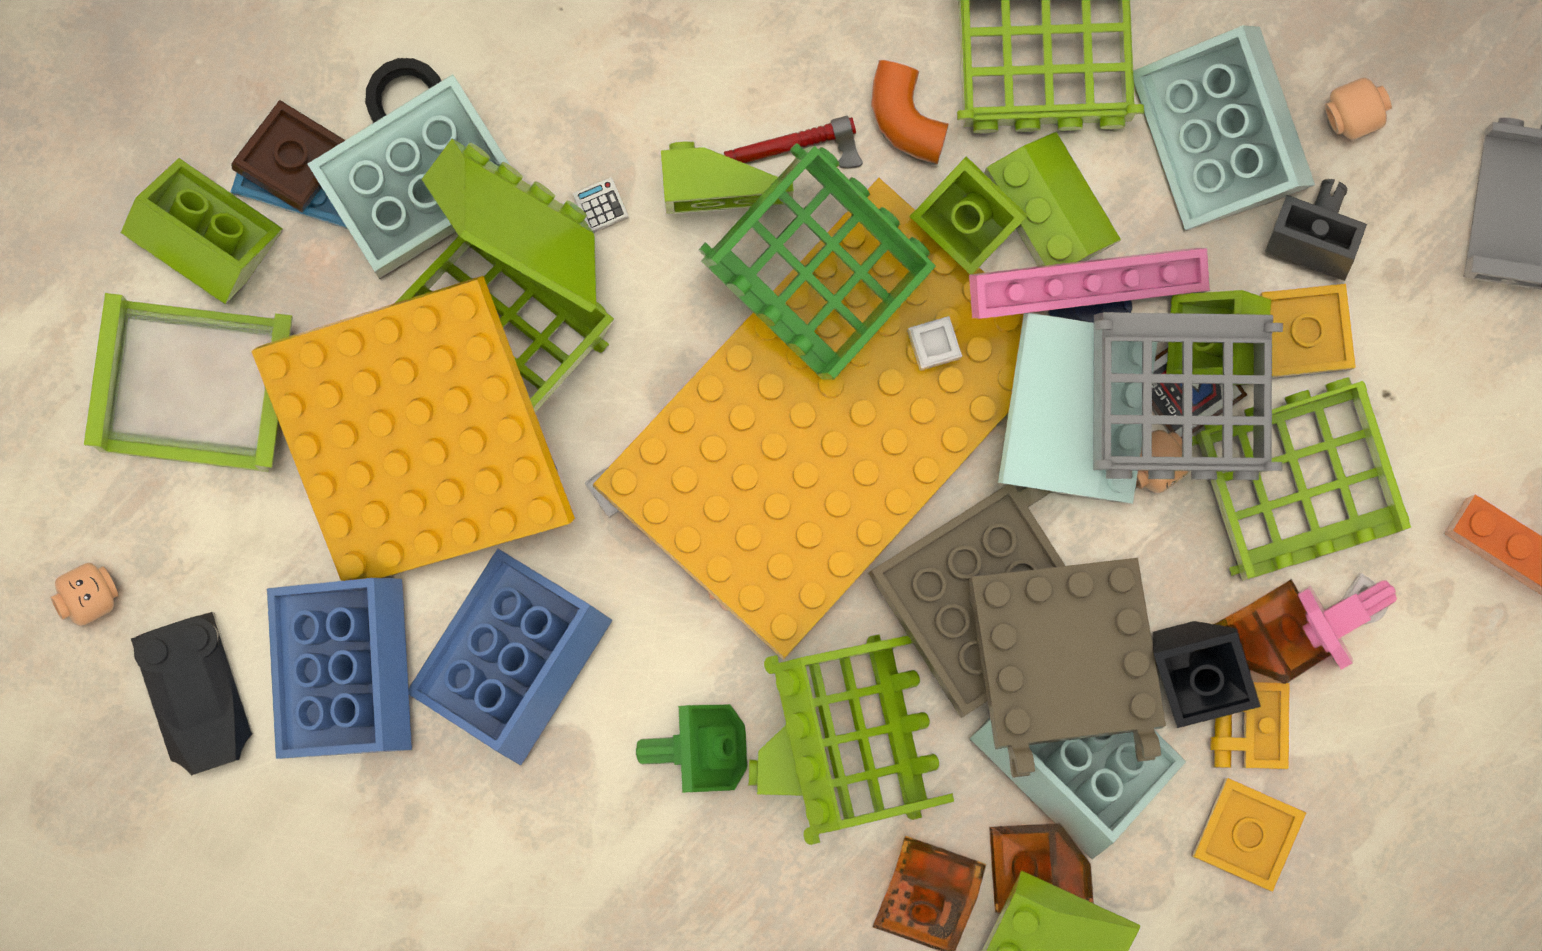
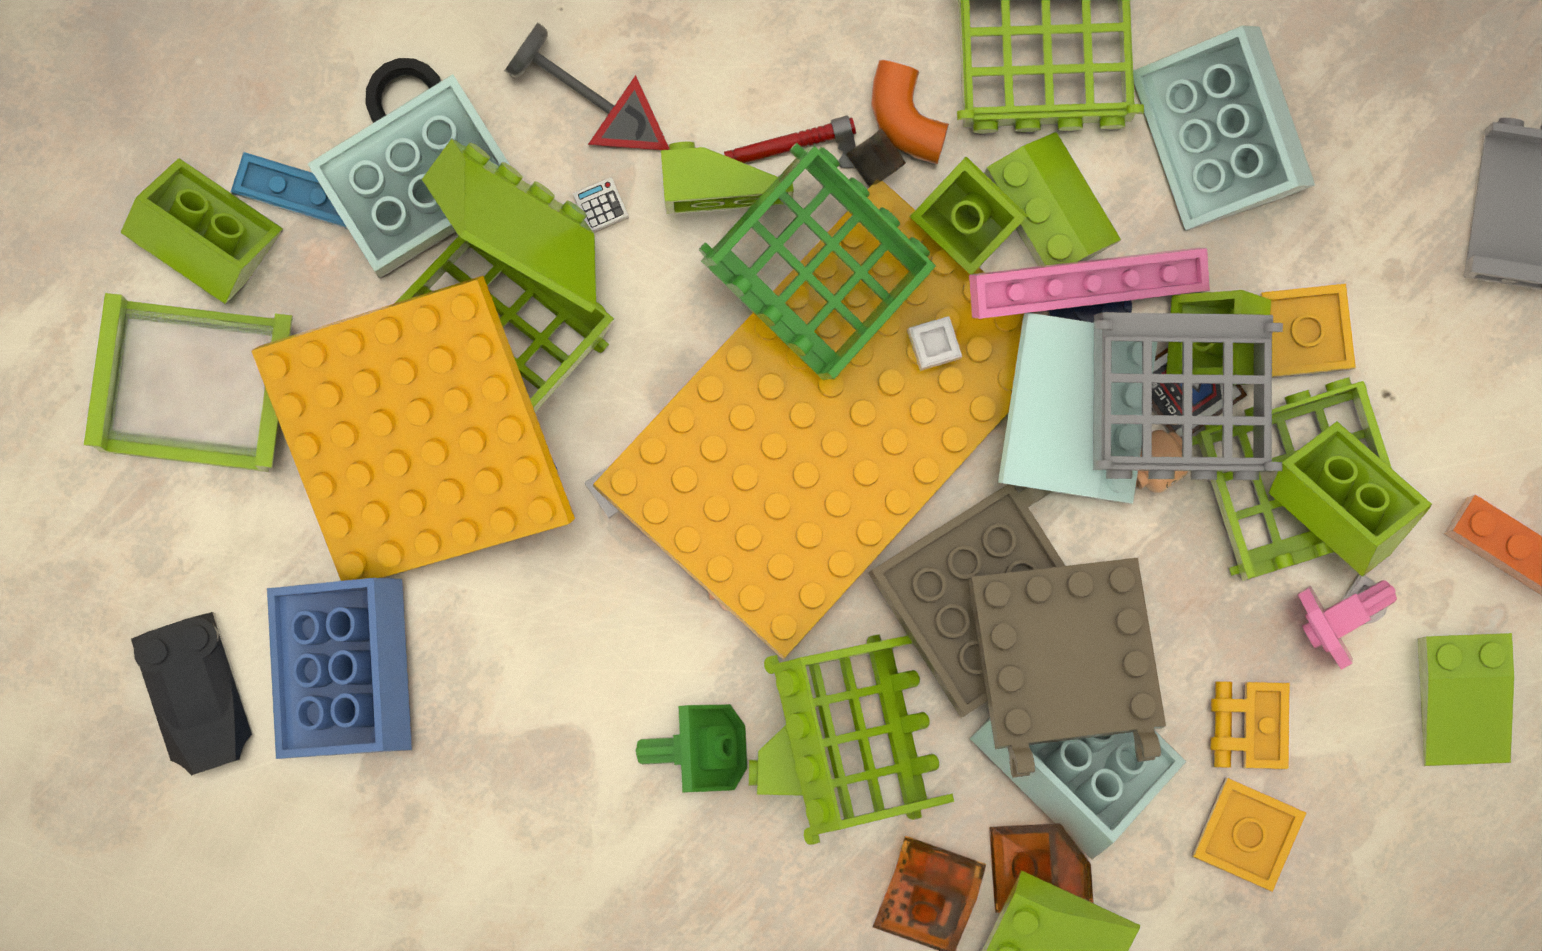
light nougat head [51,563,118,626] -> none
reddish brown tile [231,100,345,213] -> none
medium blue slope [408,548,613,765] -> none
black slope [1153,621,1261,728] -> none
clear orange slope [1214,579,1331,684] -> none
dark grey brick [1265,179,1367,281] -> none
light nougat head [1325,78,1392,140] -> none
none -> dark grey piece [504,22,669,150]
none -> clear smoke brick [846,128,906,187]
none -> lime slope [1268,421,1432,577]
none -> lime slope [1417,633,1514,766]

